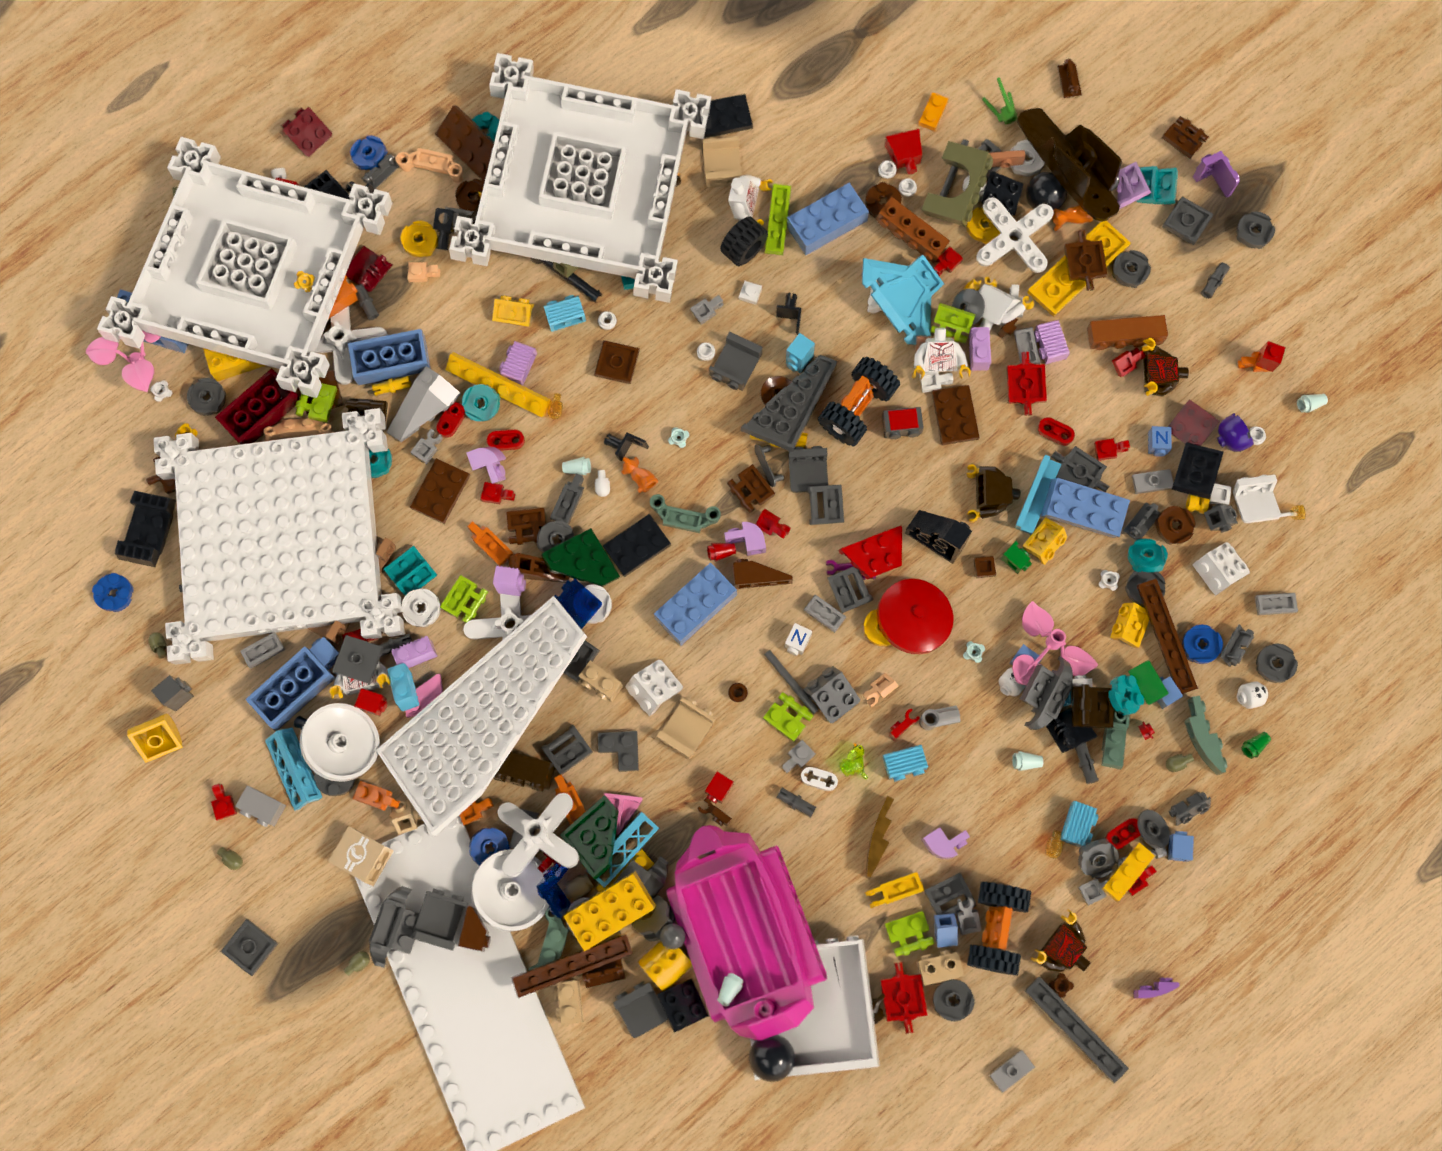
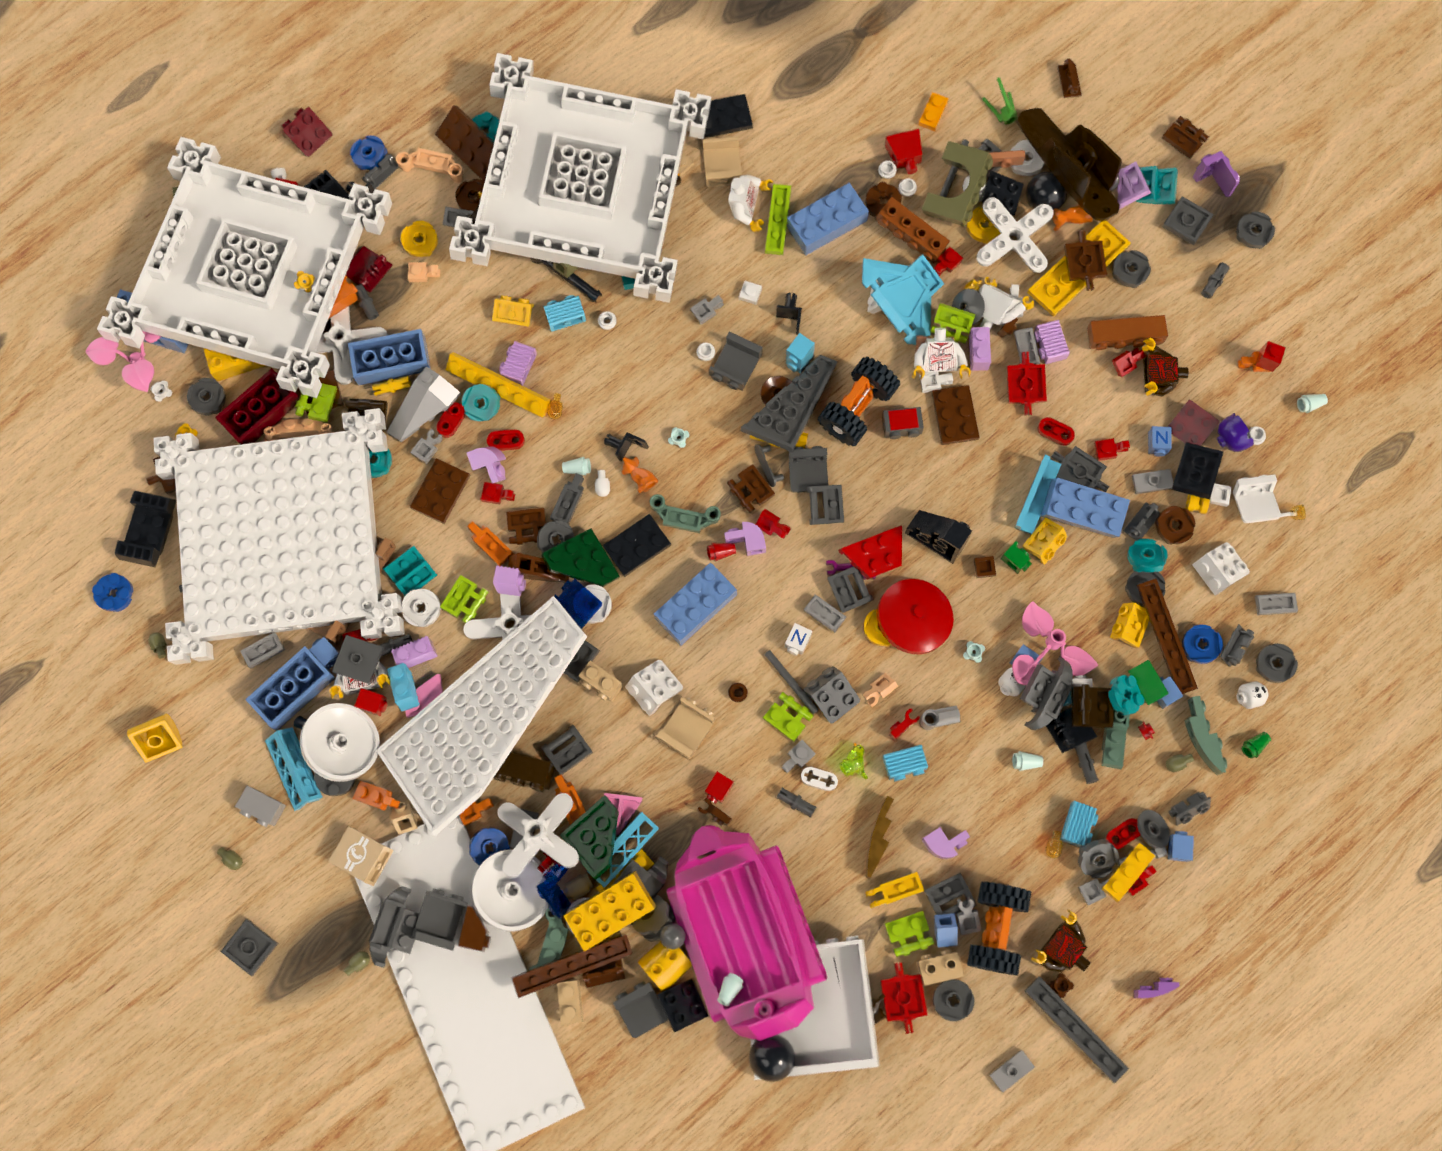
dark grey brick [151,675,194,711] -> none
red plate [211,784,237,821] -> none
black bracket [433,208,455,250] -> none
reddish brown plate [594,340,640,384] -> none
dark grey plate [598,731,639,772] -> none
black tyre [720,216,768,267] -> none
reddish brown slope [733,559,793,589] -> none
dark brown torso [966,464,1021,523] -> none
white plate [1099,570,1120,591] -> none
dark grey brick [1204,503,1238,533] -> none

